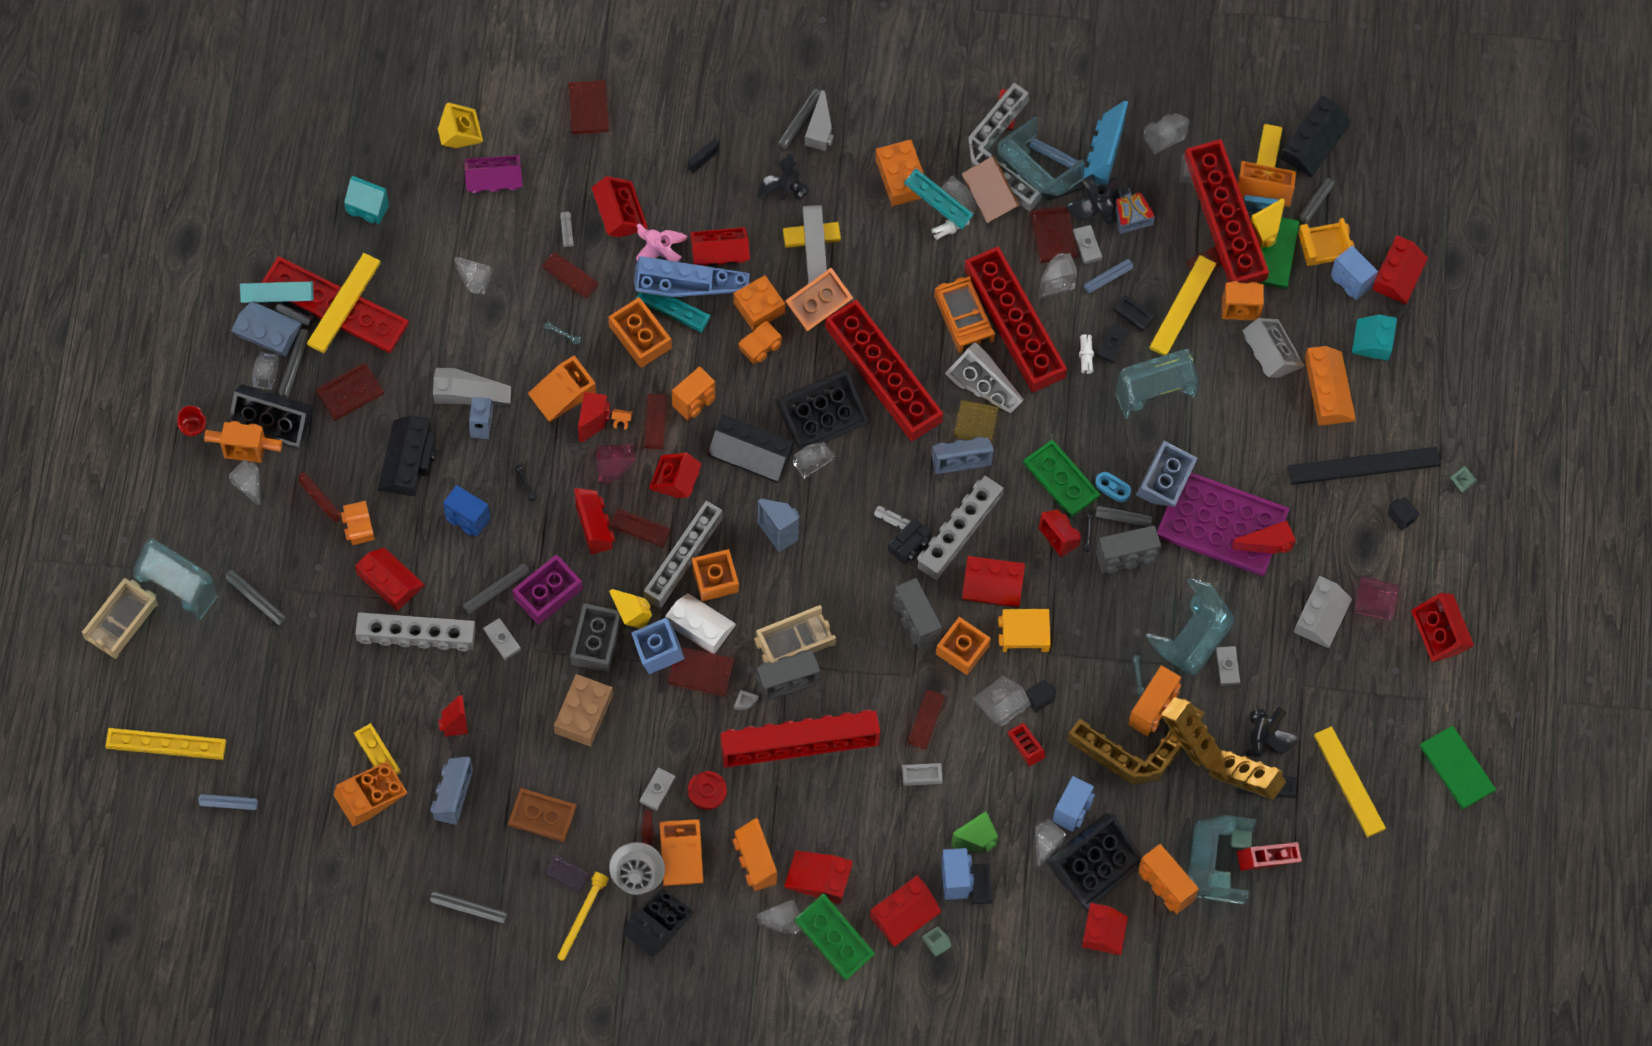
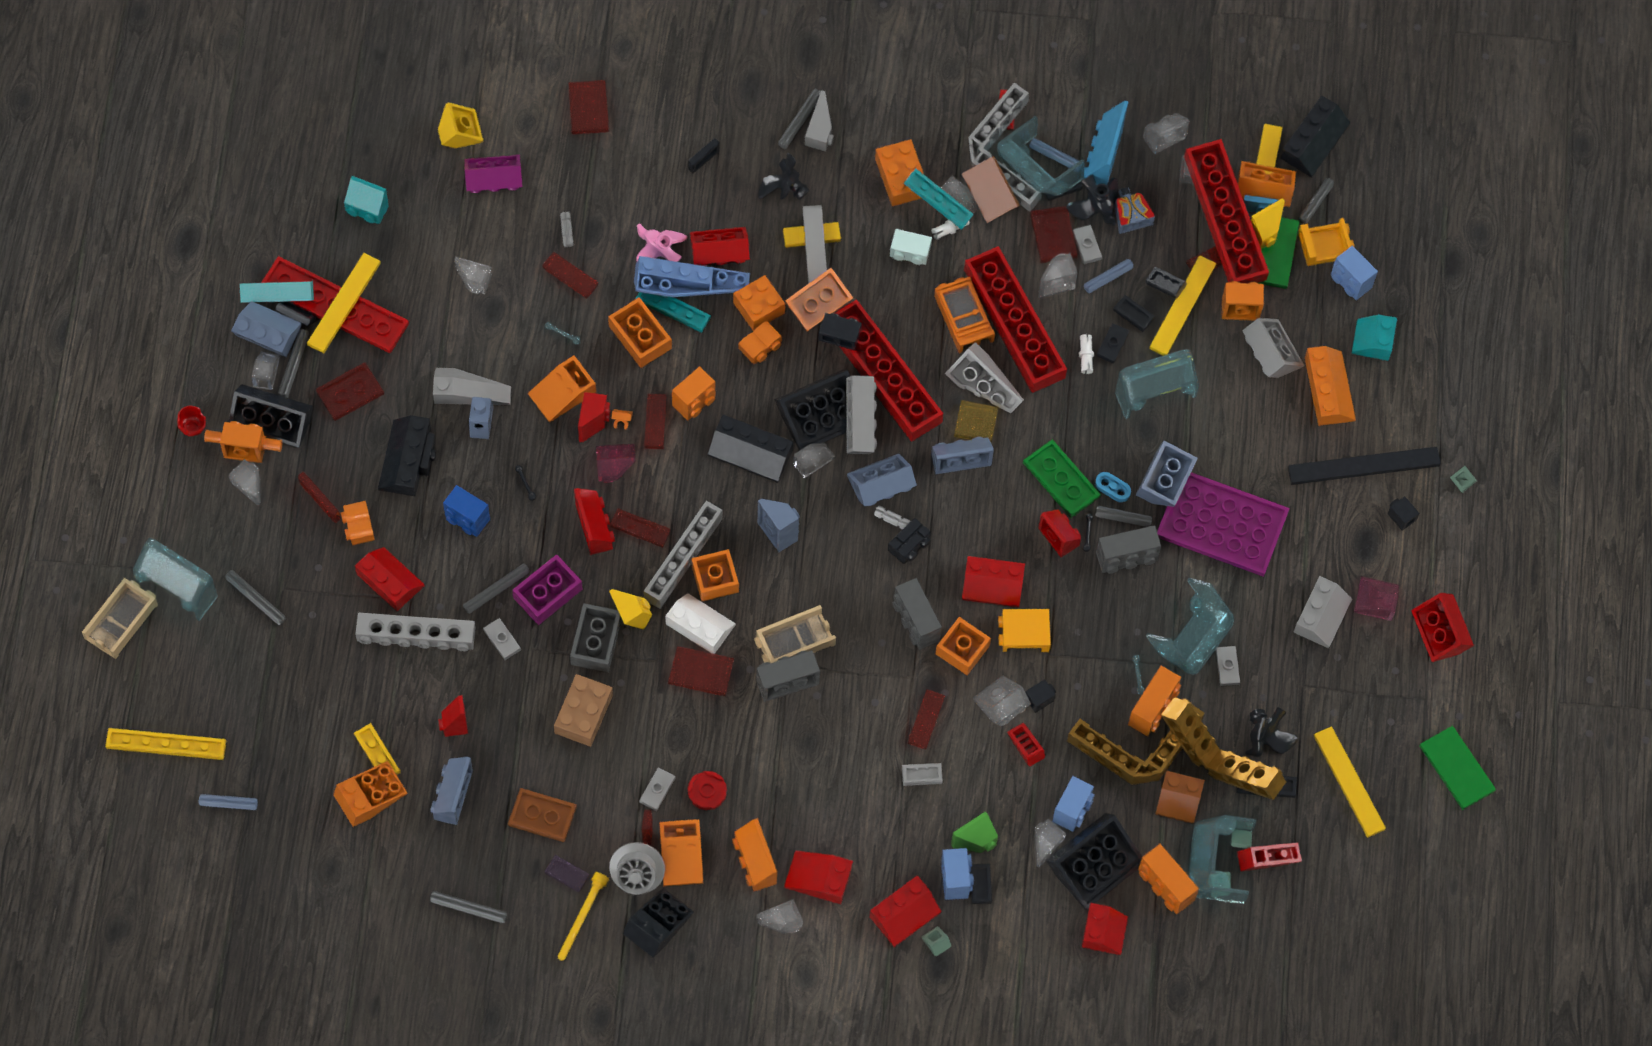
red slope [592,176,648,237] -> none
medium blue brick [632,617,685,674] -> none
red slope [649,452,702,498] -> none
red brick [721,710,880,768] -> none
light grey tile [734,690,759,710] -> none
green tile [793,893,875,980] -> none
light grey brick [917,476,1004,581] -> none
red slope [1232,520,1296,554] -> none
red slope [1372,235,1428,304] -> none
none -> black brick [819,313,862,351]
none -> light grey brick [846,376,877,454]
none -> sand blue slope [847,454,917,506]
none -> light aqua brick [890,229,932,265]
none -> black plate [1145,267,1187,299]
none -> dark orange slope [1155,771,1205,824]

